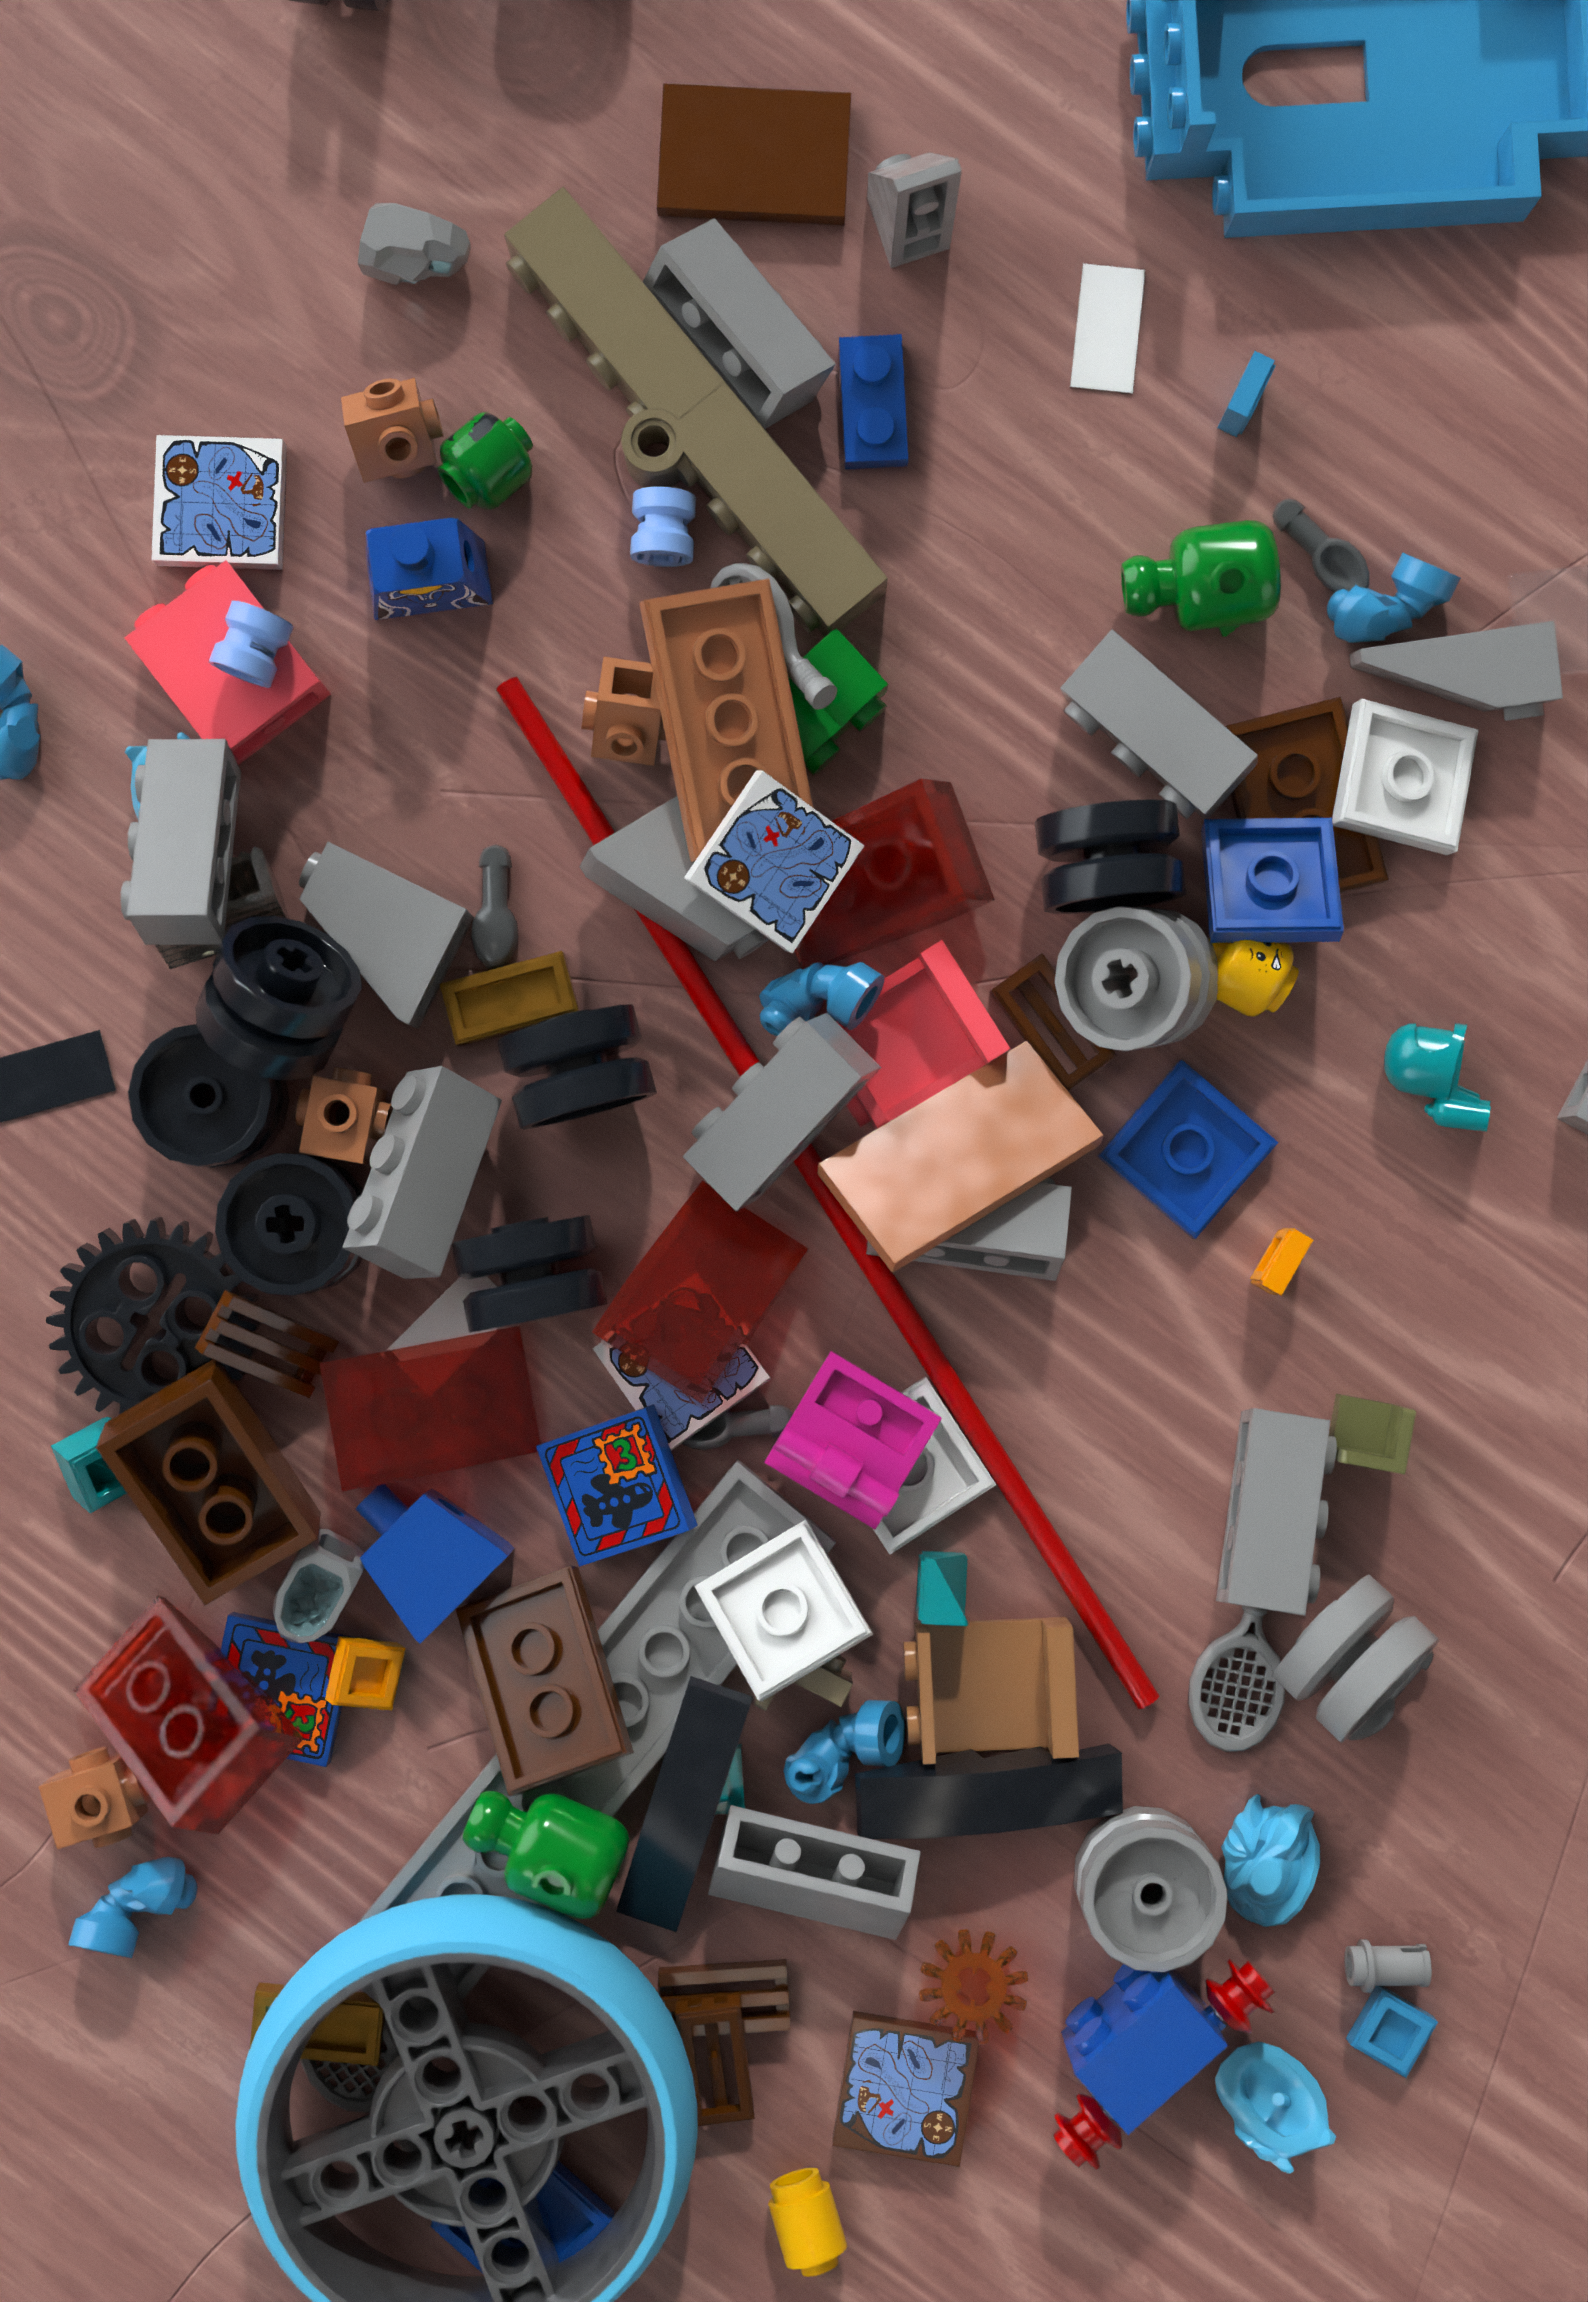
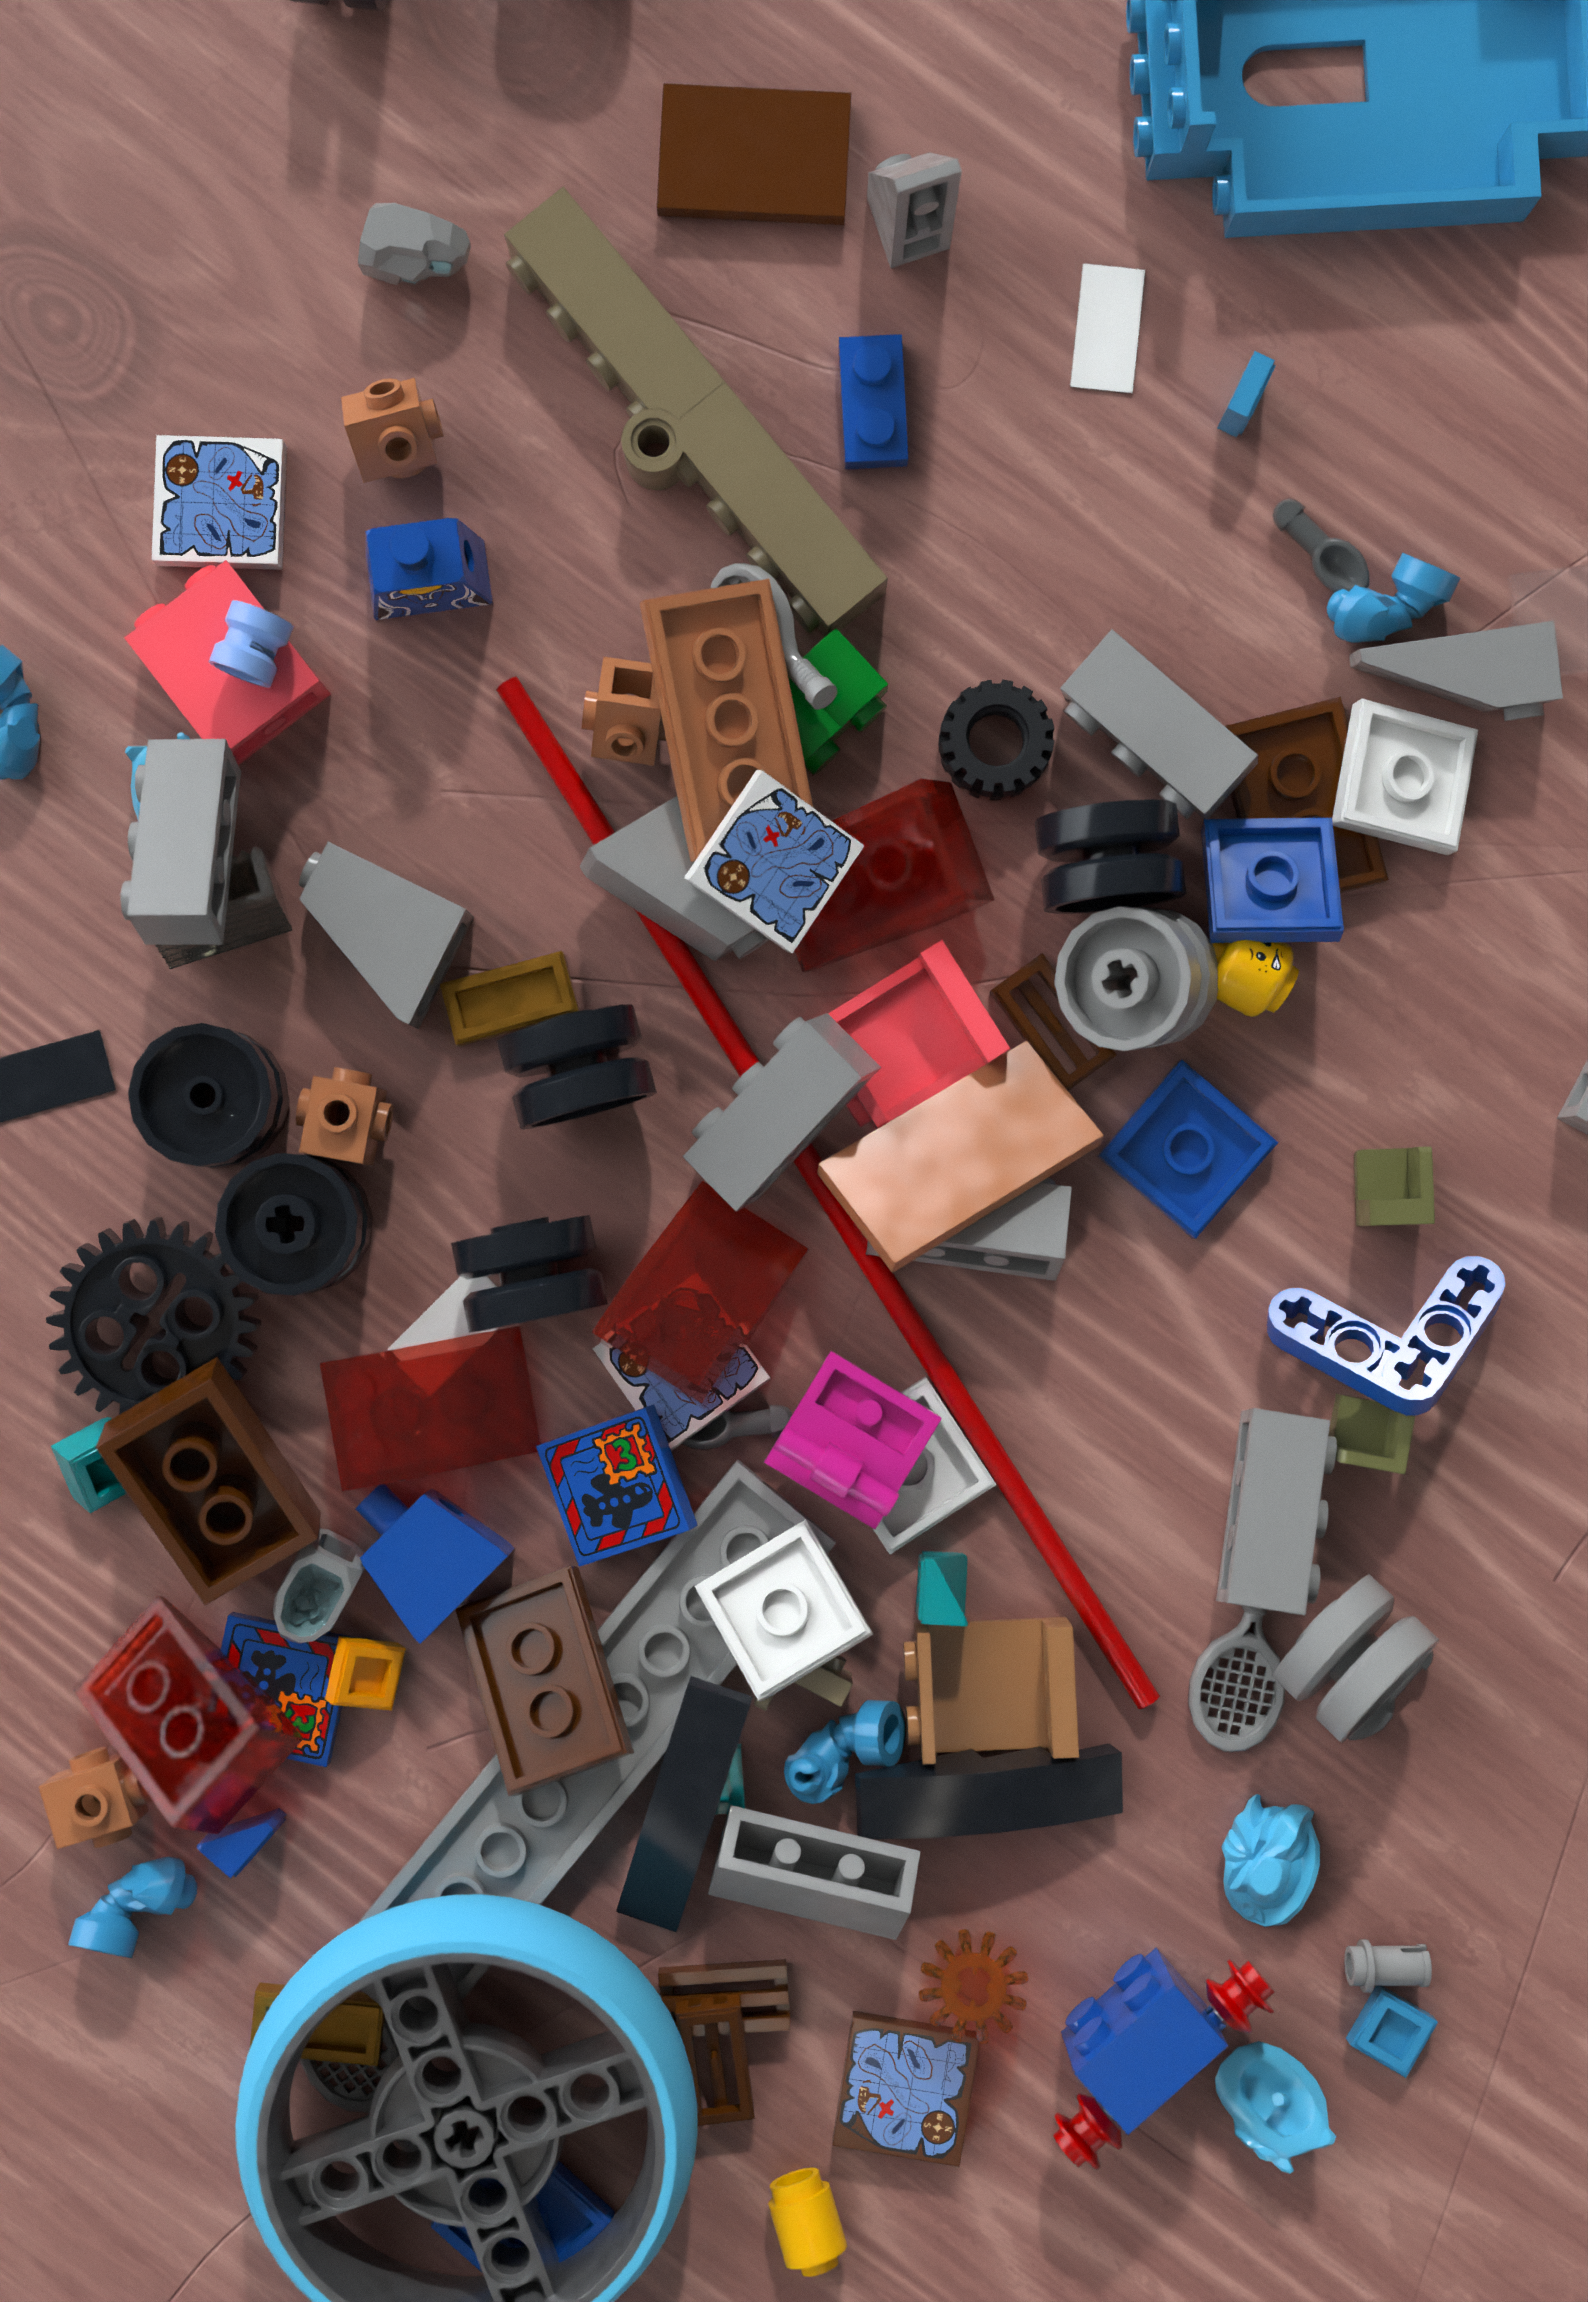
black wheel [195,916,362,1081] -> none
reddish brown tile [195,1290,339,1398] -> none
light grey brick [342,1066,502,1279] -> none
green head [437,412,533,510] -> none
green piece [462,1791,629,1919] -> none
dark grey piece [471,844,519,969] -> none
light blue wheel [630,487,696,567] -> none
light grey brick [643,218,836,429] -> none
dark azure arm [759,962,885,1036] -> none
light grey wheel [1073,1806,1227,1972] -> none
green piece [1121,520,1281,637] -> none
light orange tile [1250,1228,1313,1296] -> none
teal piece [1384,1023,1491,1132] -> none
none -> blue slope [196,1808,287,1879]
none -> black tyre [938,679,1055,801]
none -> beam [1267,1256,1505,1415]
none -> olive panel [1354,1146,1435,1226]

